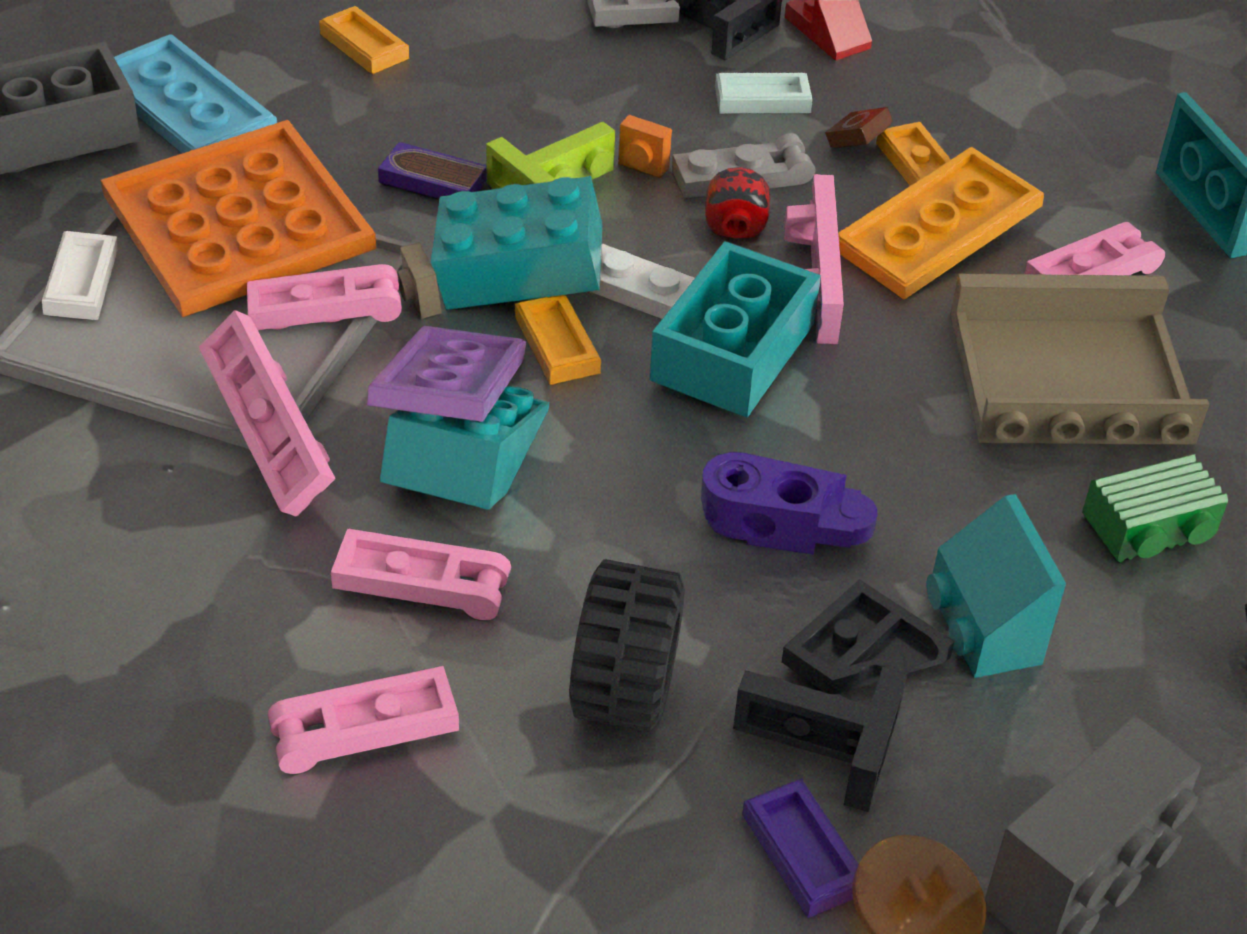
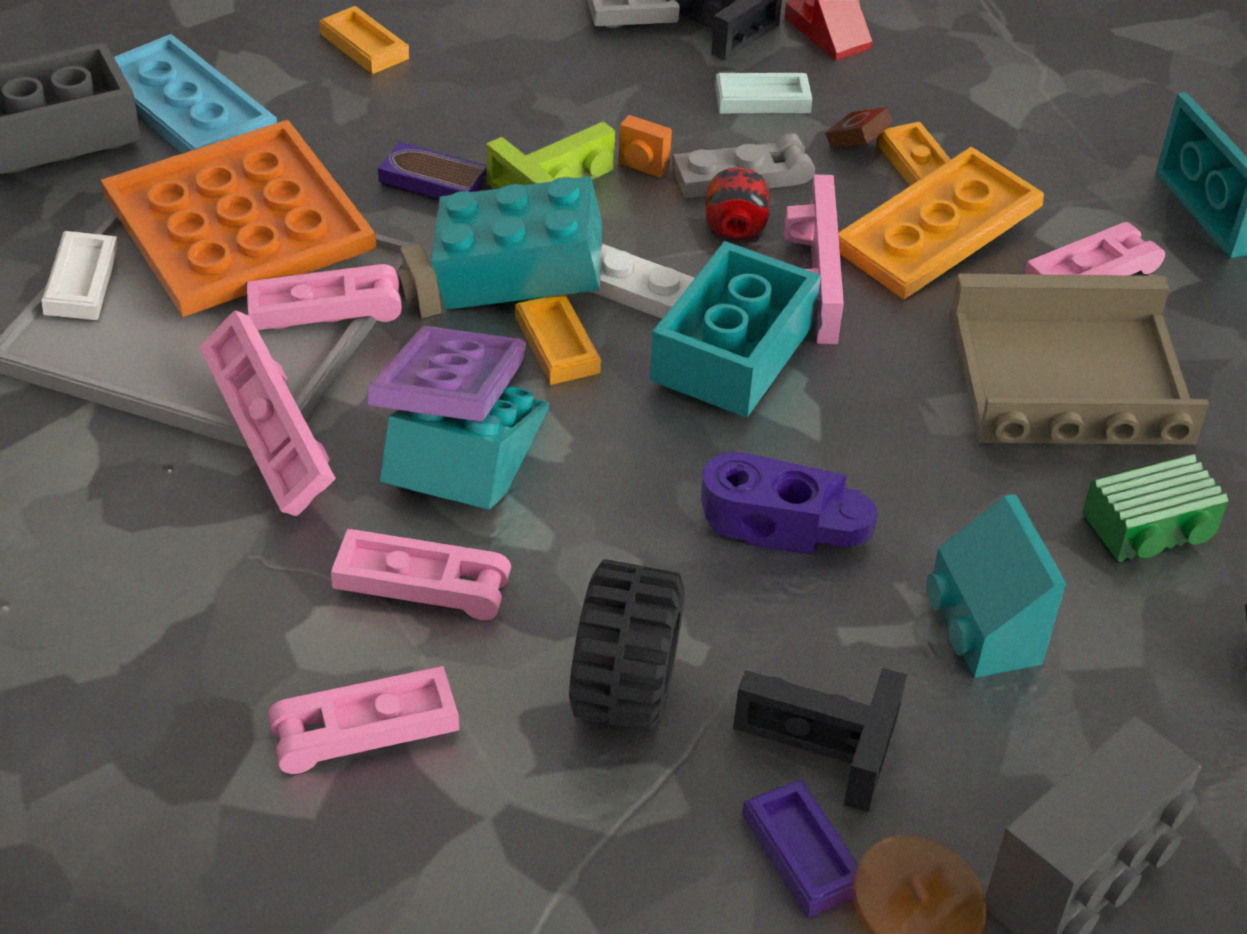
black wing [781,579,955,694] -> none

